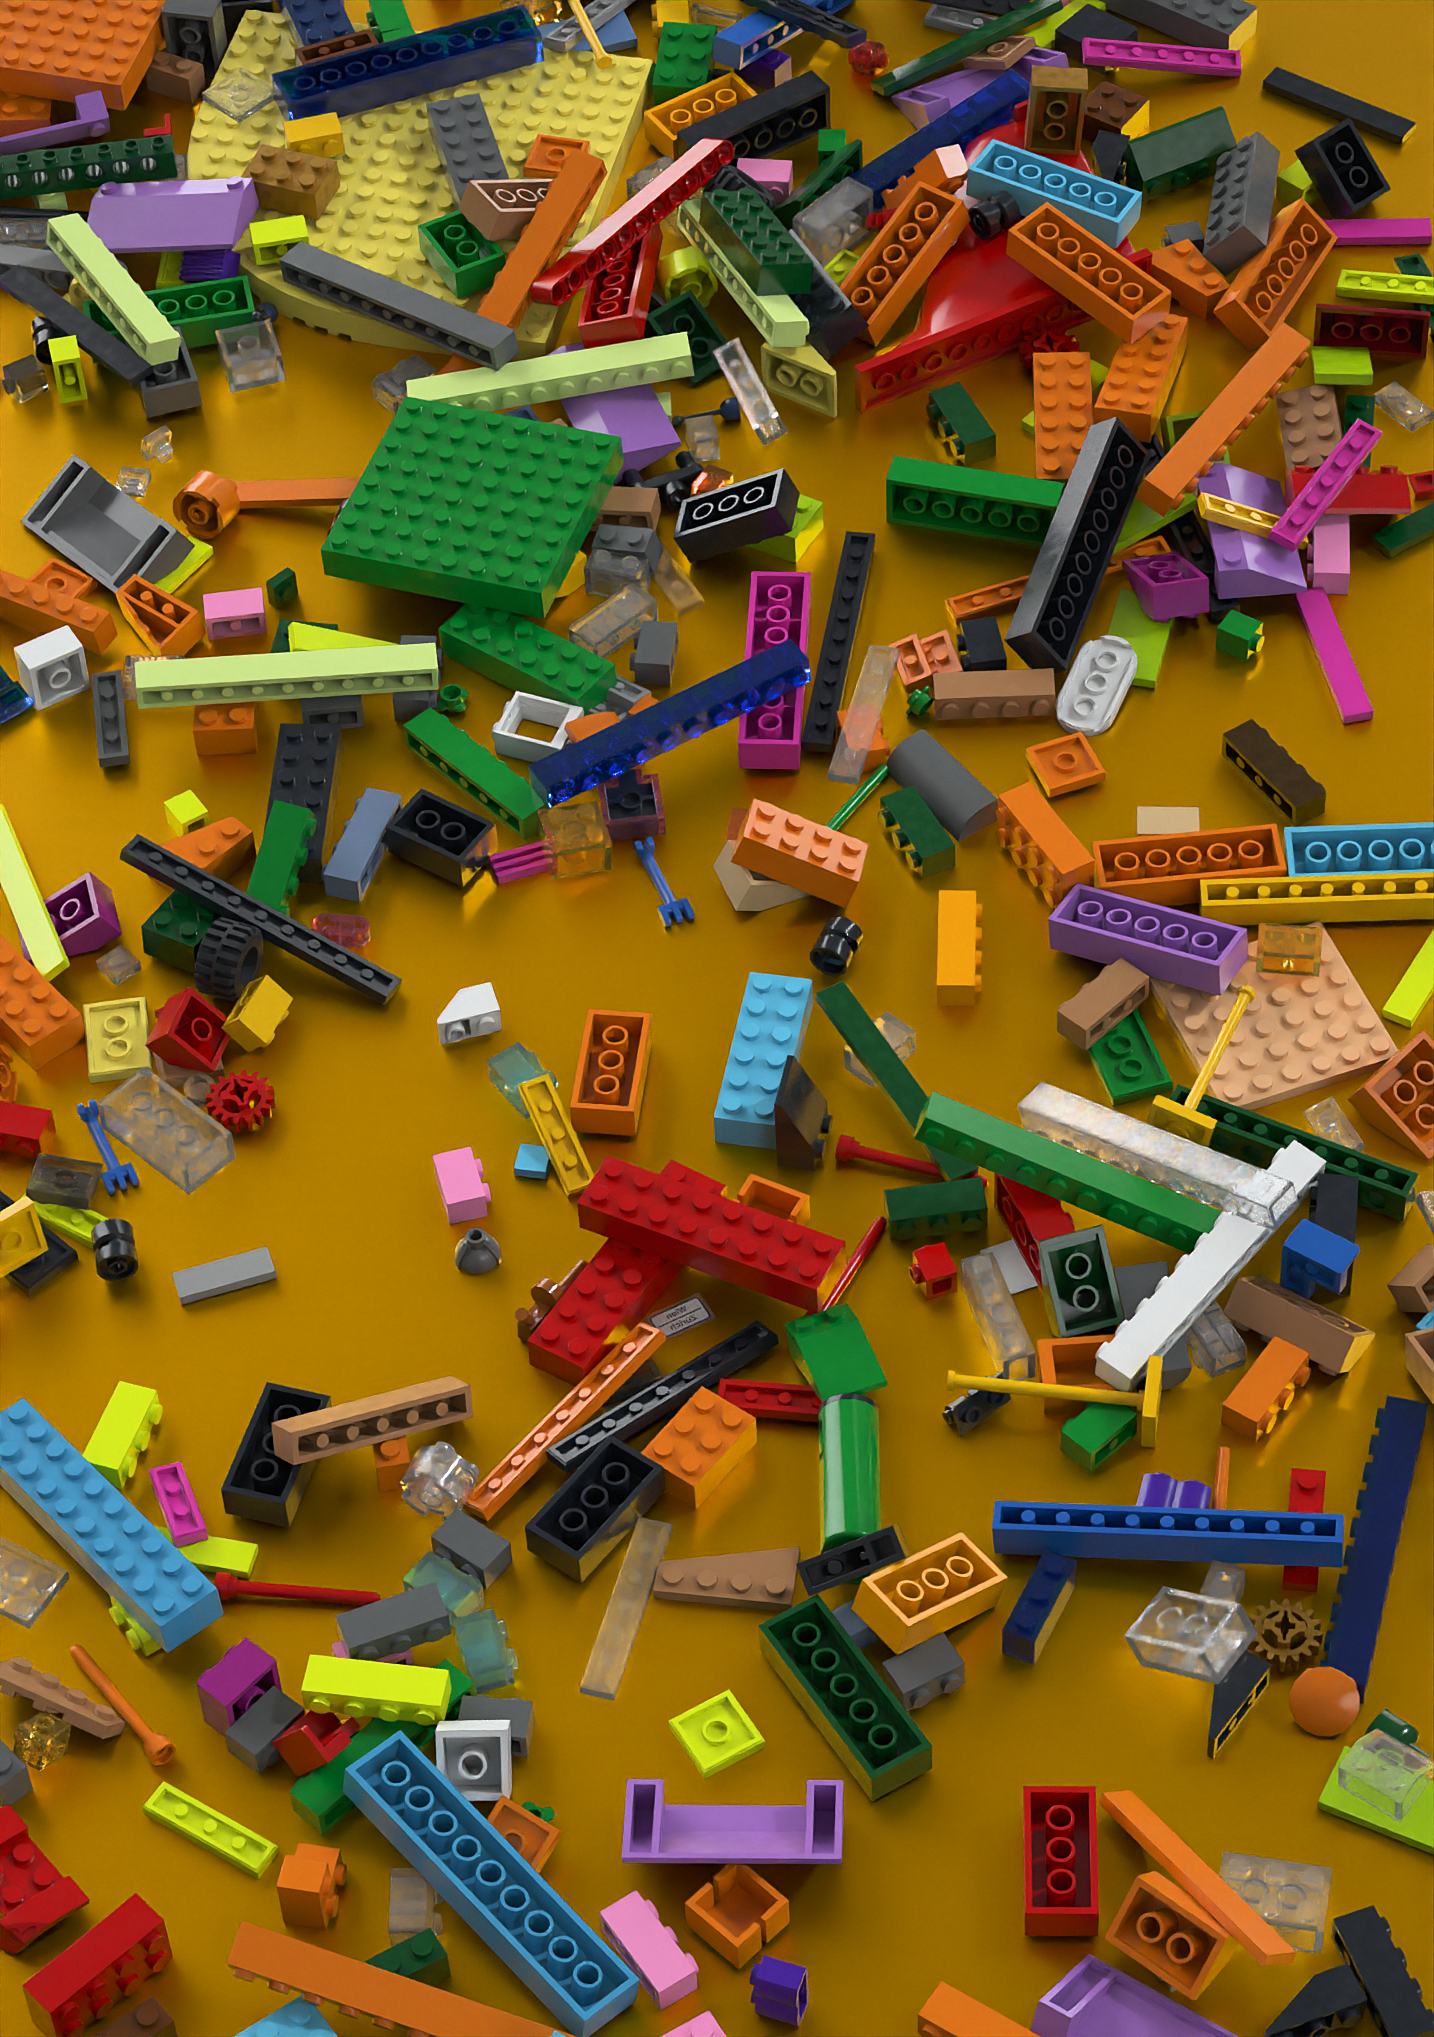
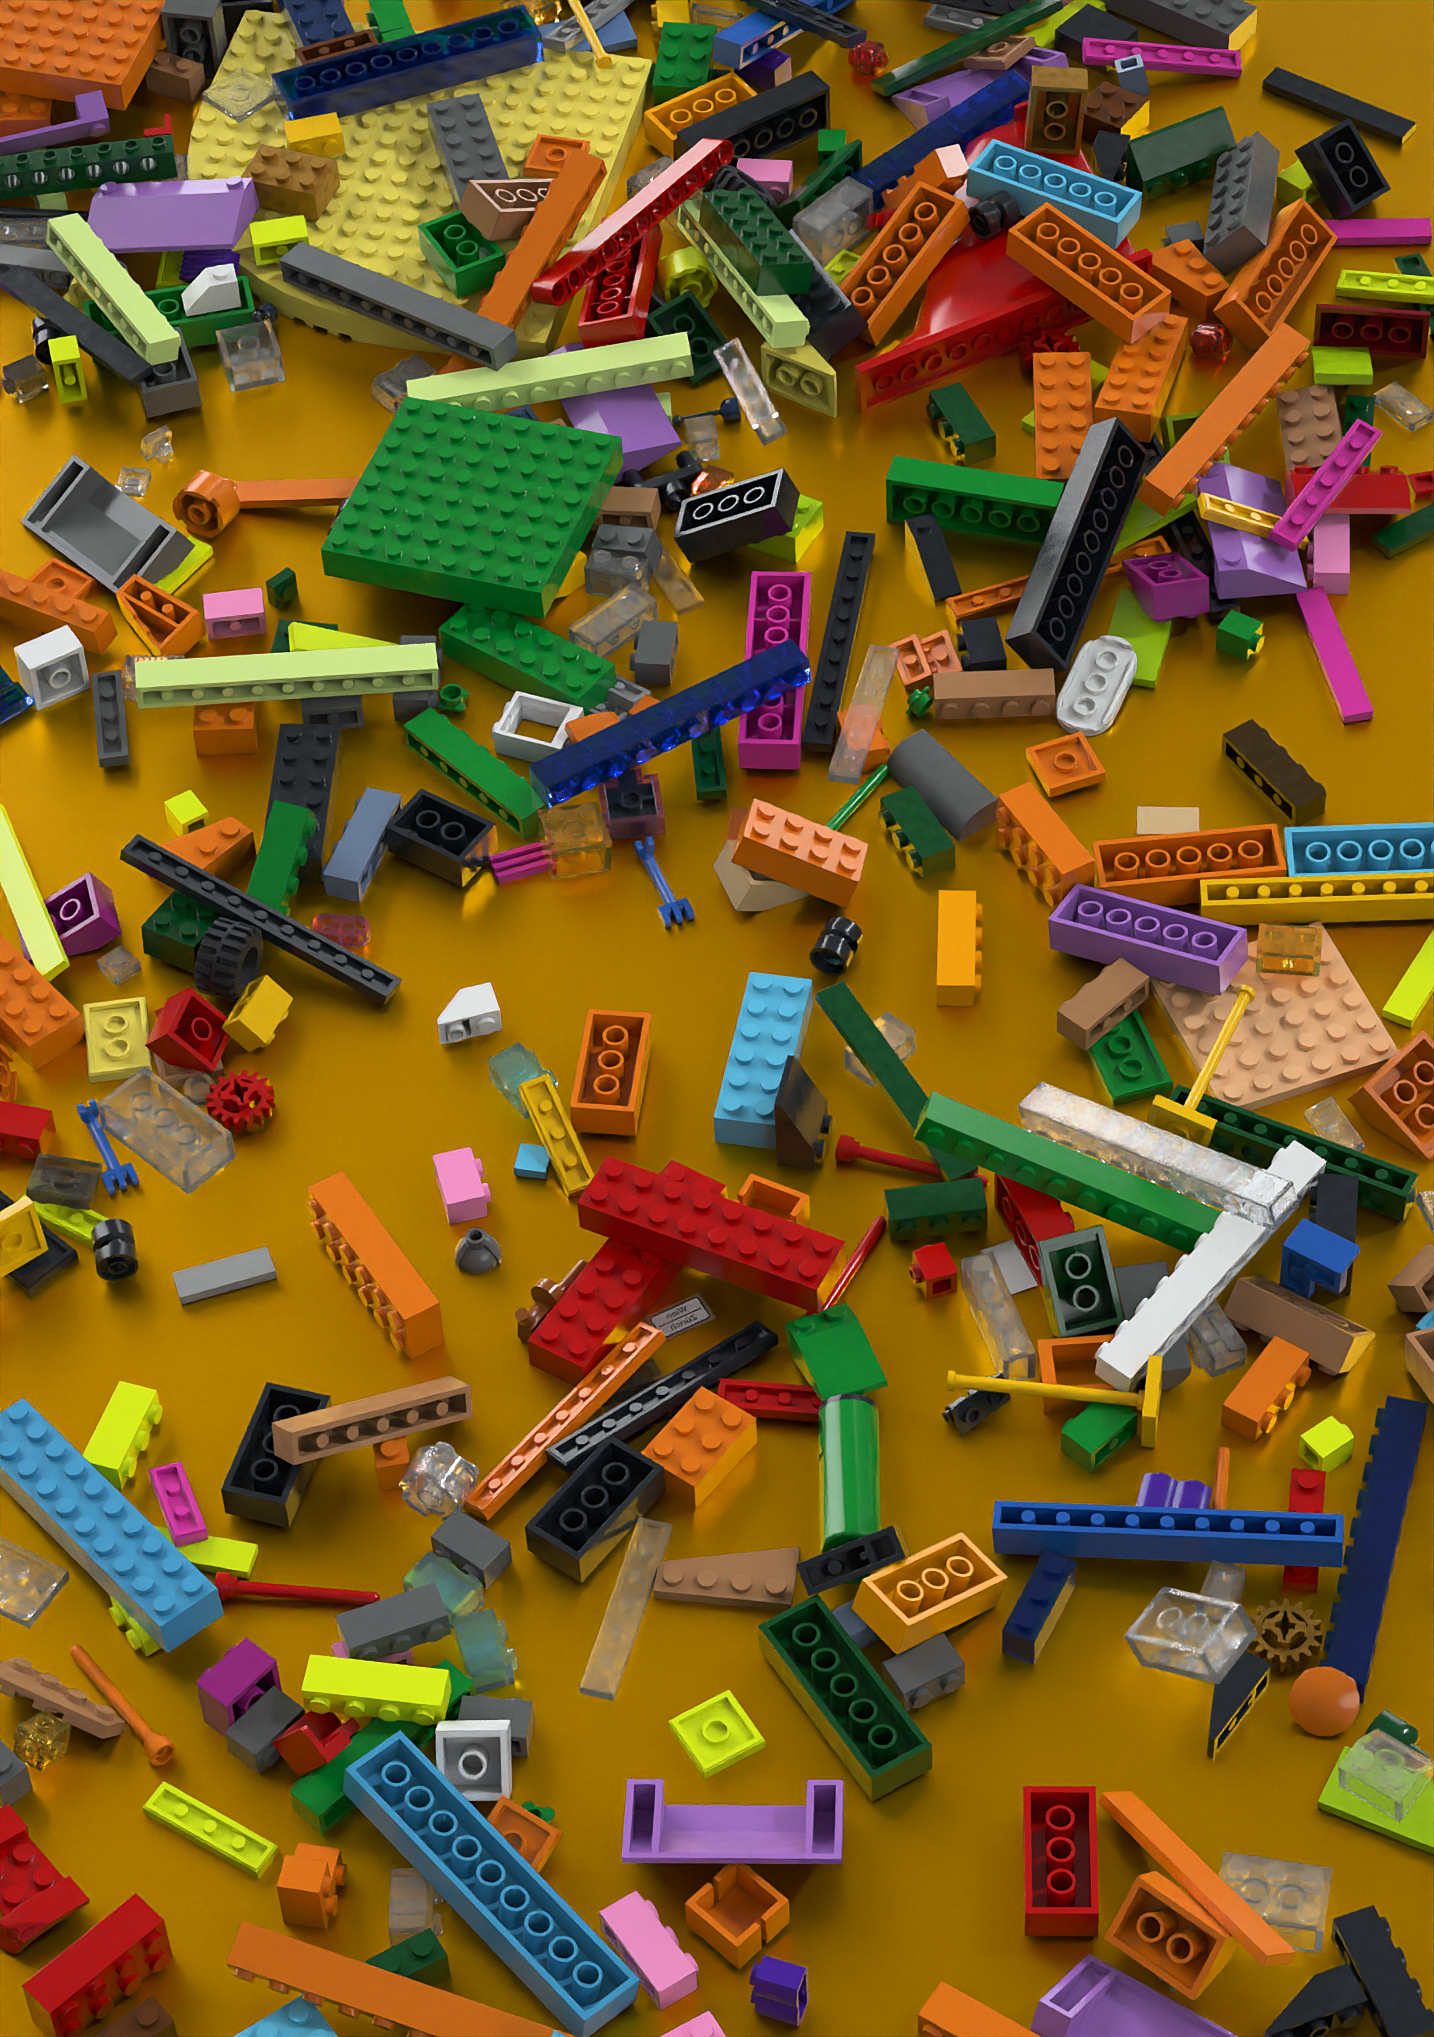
none -> white slope [181,263,241,316]
none -> orange brick [307,1171,445,1360]
none -> dark green plate [687,702,727,801]
none -> black slope [905,513,962,603]
none -> sand blue brick [1114,54,1150,96]
none -> clear red head [1189,322,1233,360]
none -> neon yellow brick [1299,1415,1354,1474]

